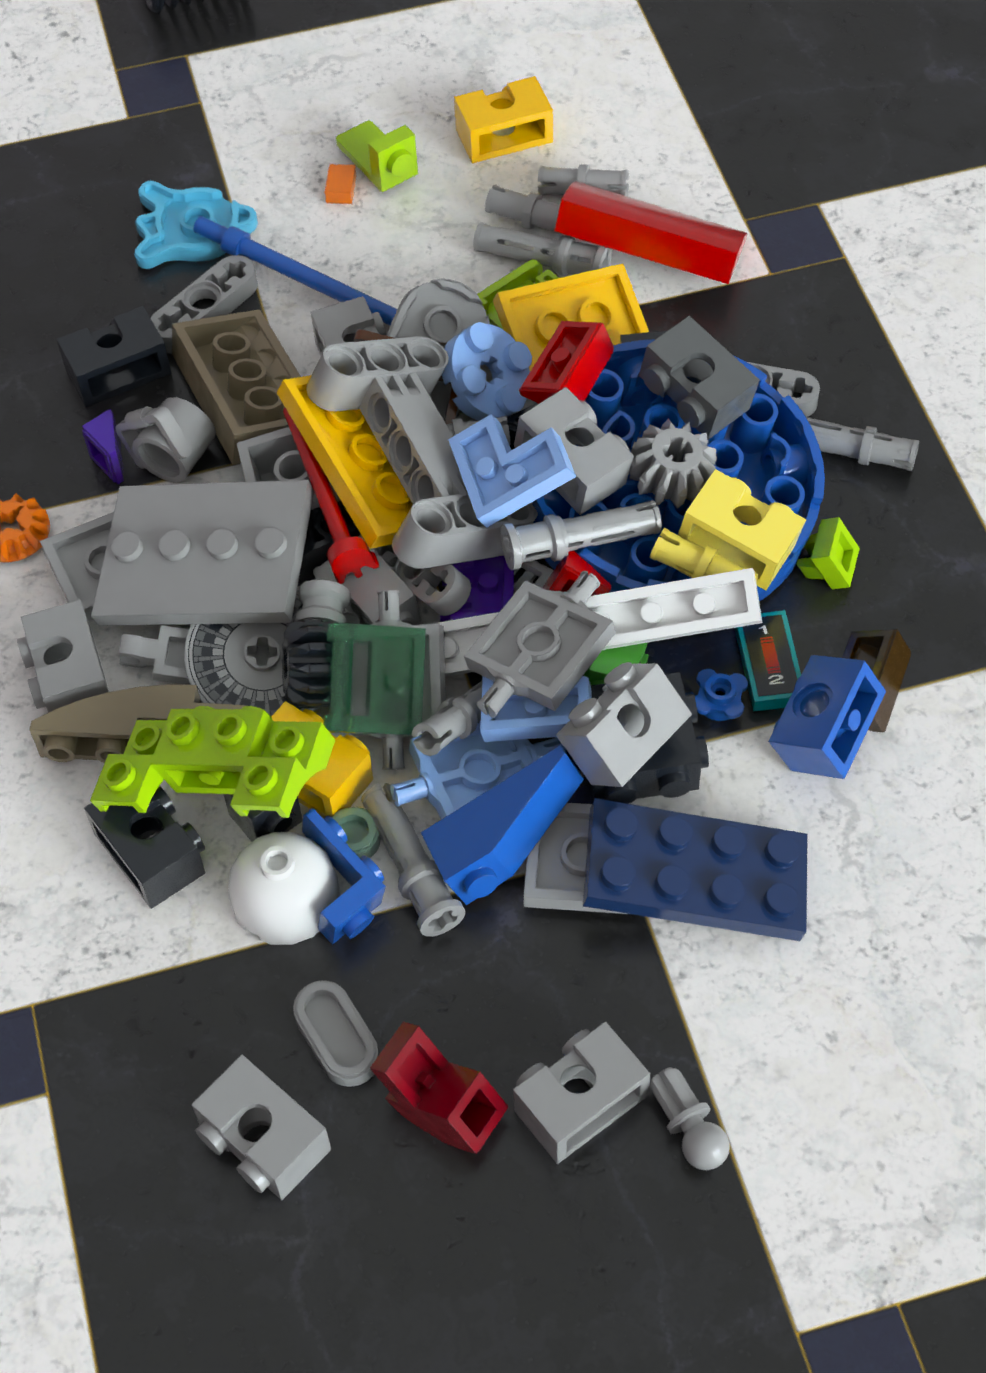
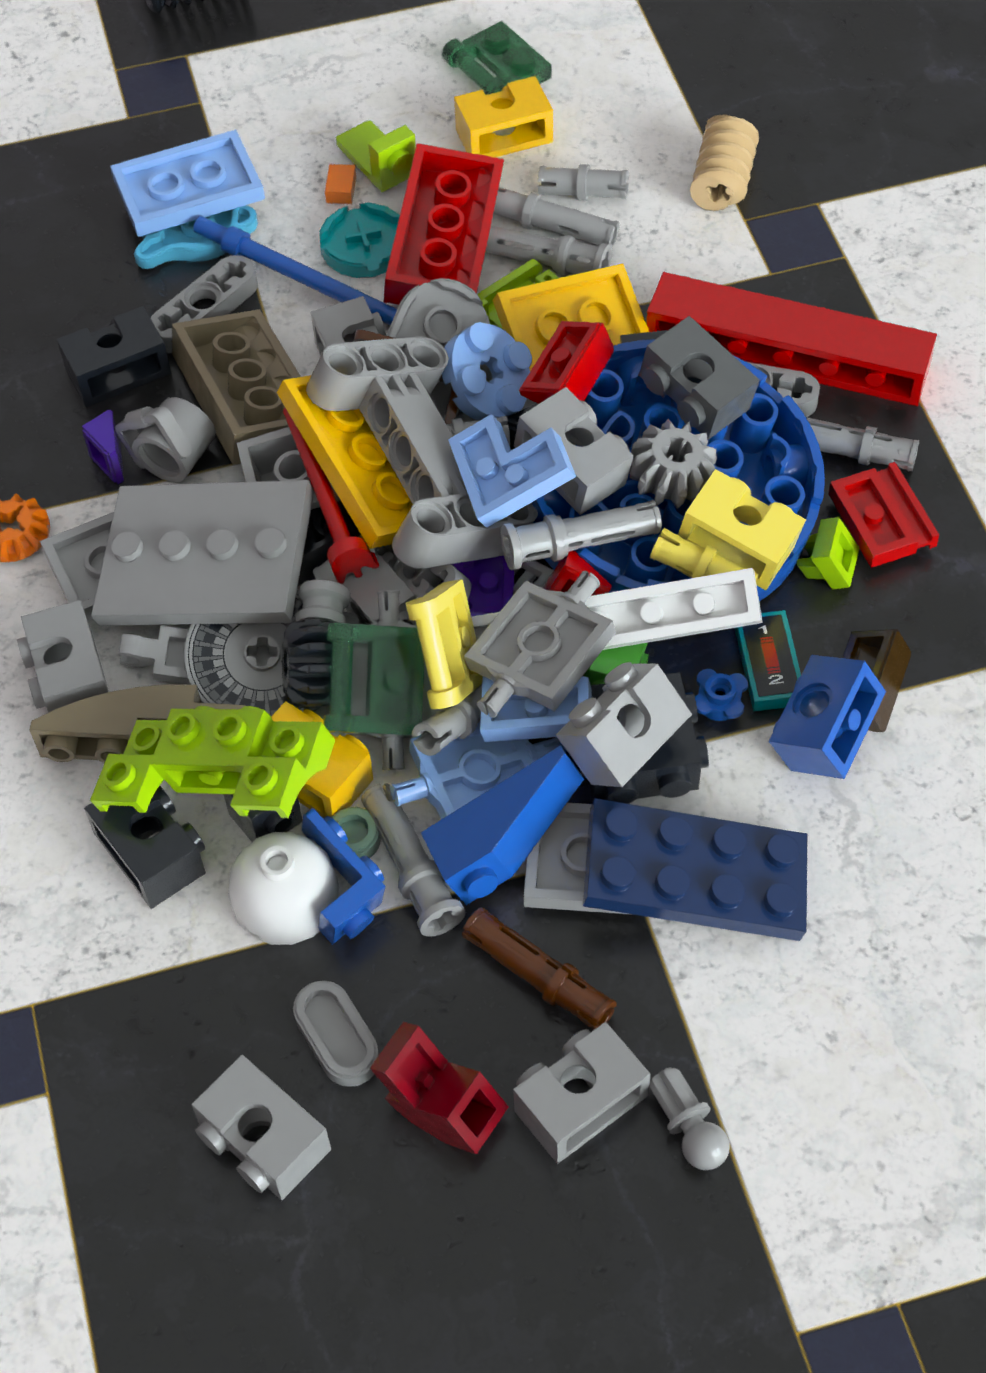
red slope [554,181,748,284] -> none
none -> light blue plate [110,130,265,237]
none -> teal tile [319,203,400,278]
none -> red slope [383,143,504,305]
none -> light yellow plate [406,579,483,709]
none -> clear green plate [441,21,552,95]
none -> reddish brown pin [462,908,617,1030]
none -> red brick [646,272,937,406]
none -> tan piece [690,115,759,211]
none -> red plate [828,462,939,568]

